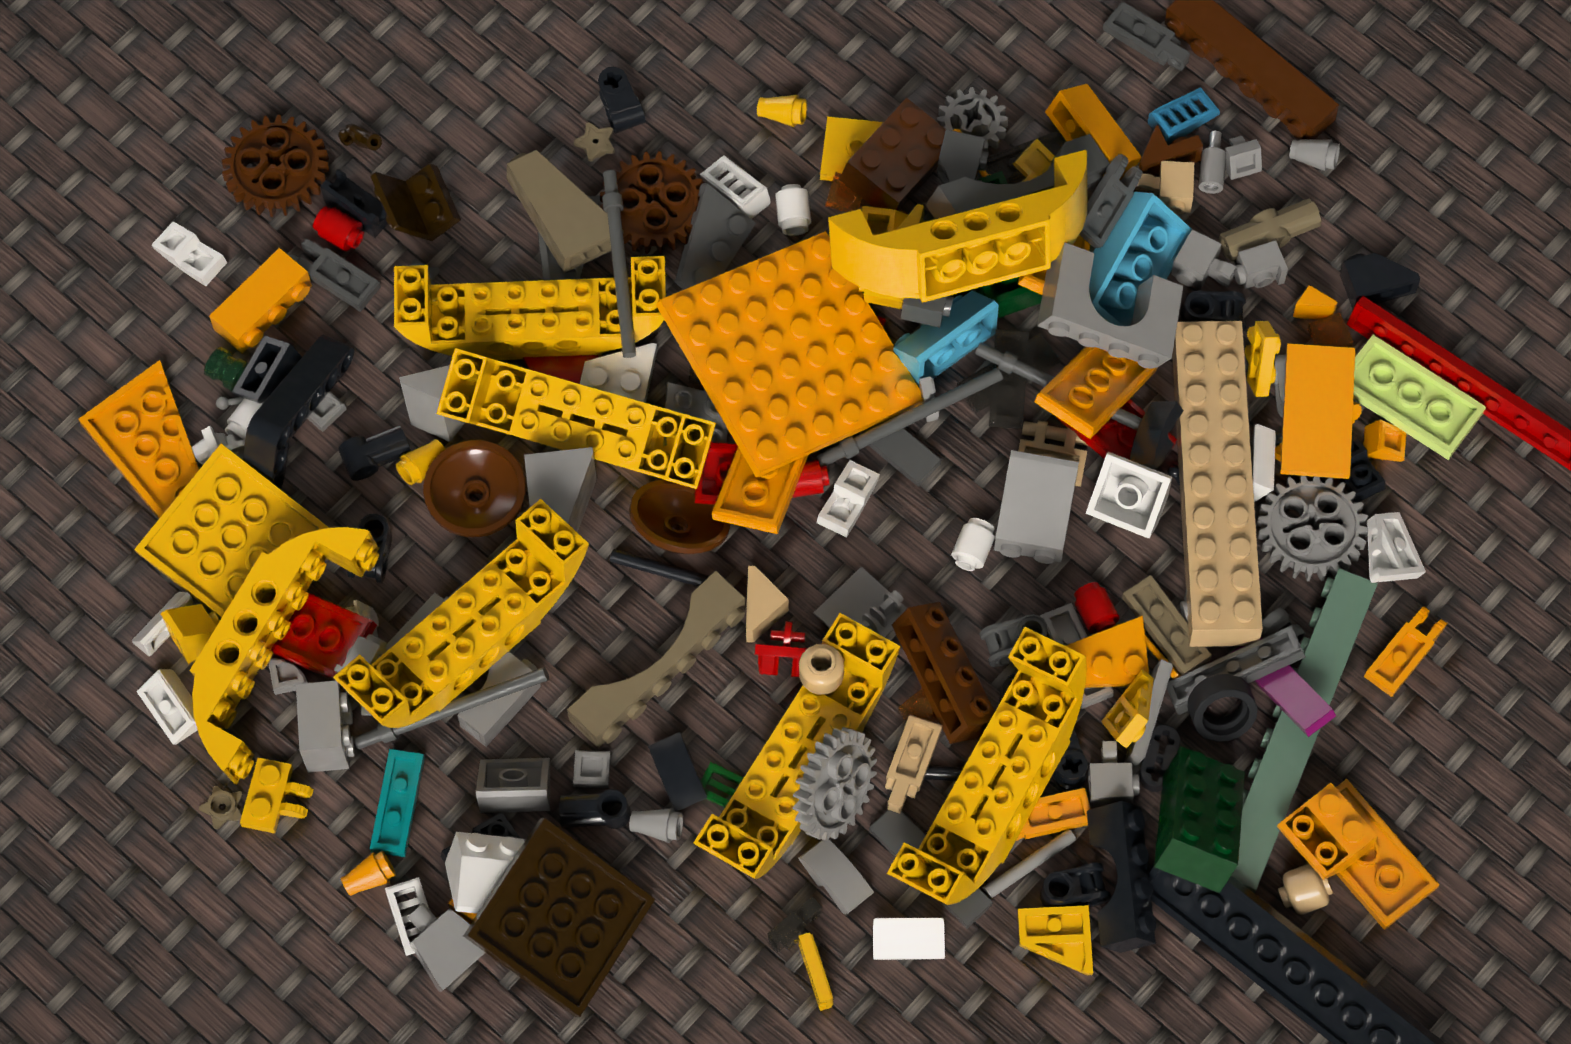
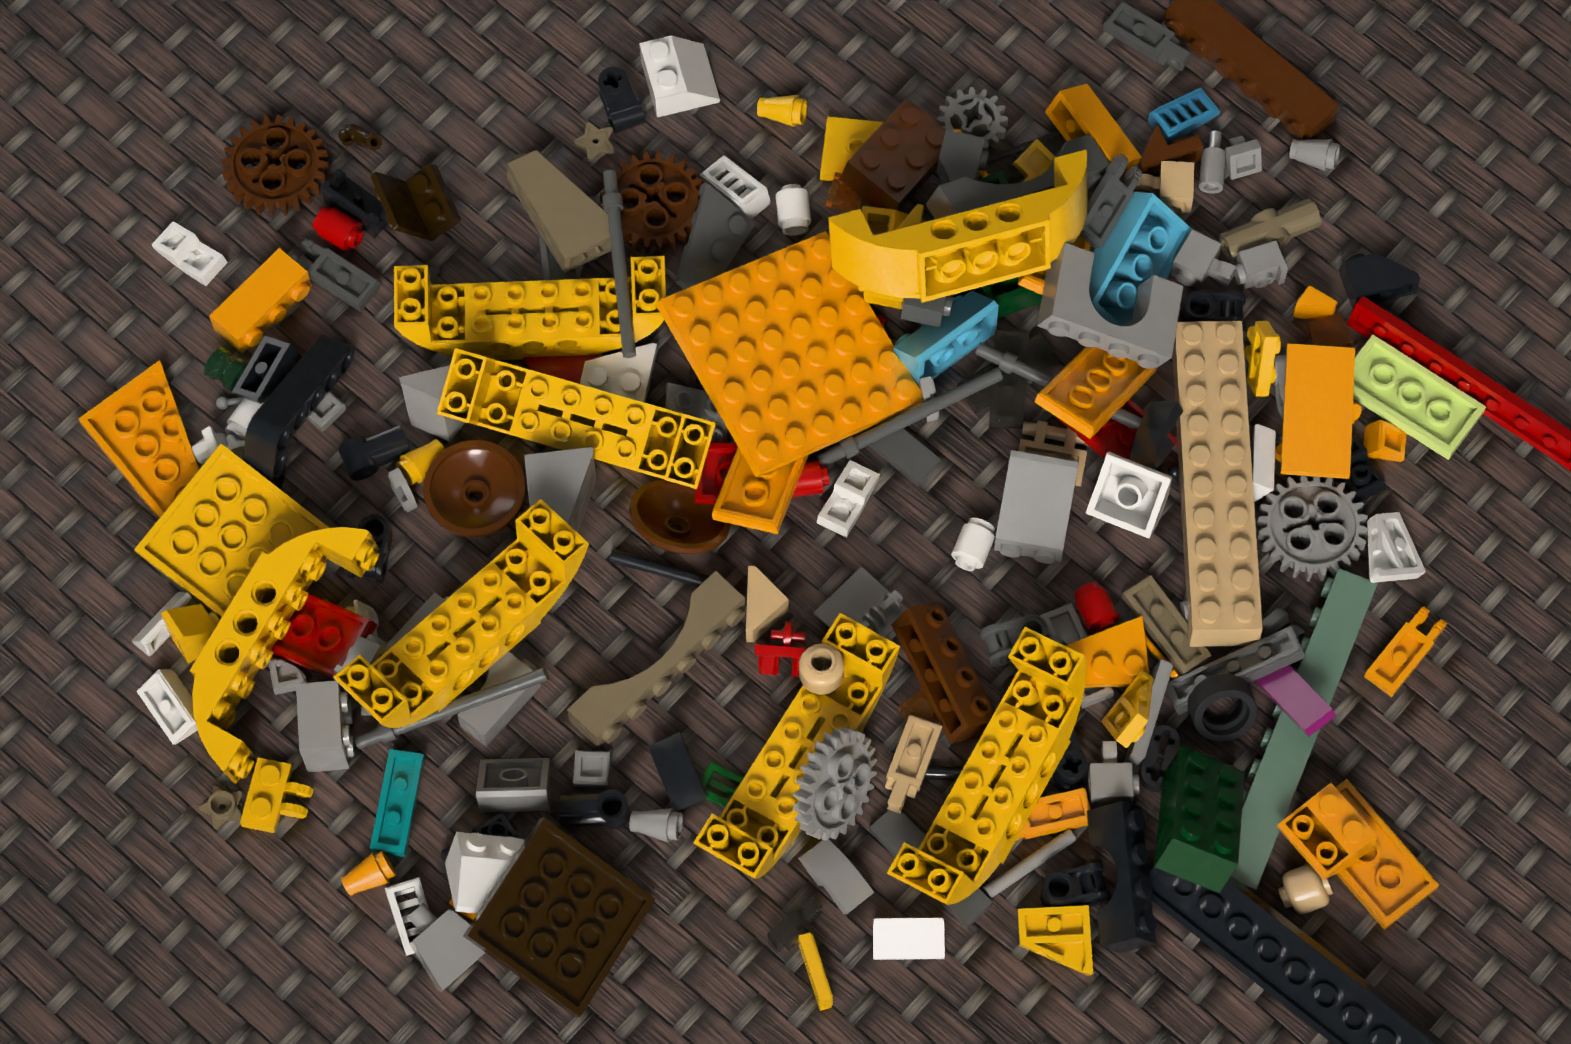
none -> light grey tile [388,467,418,513]
none -> white slope [639,36,720,117]

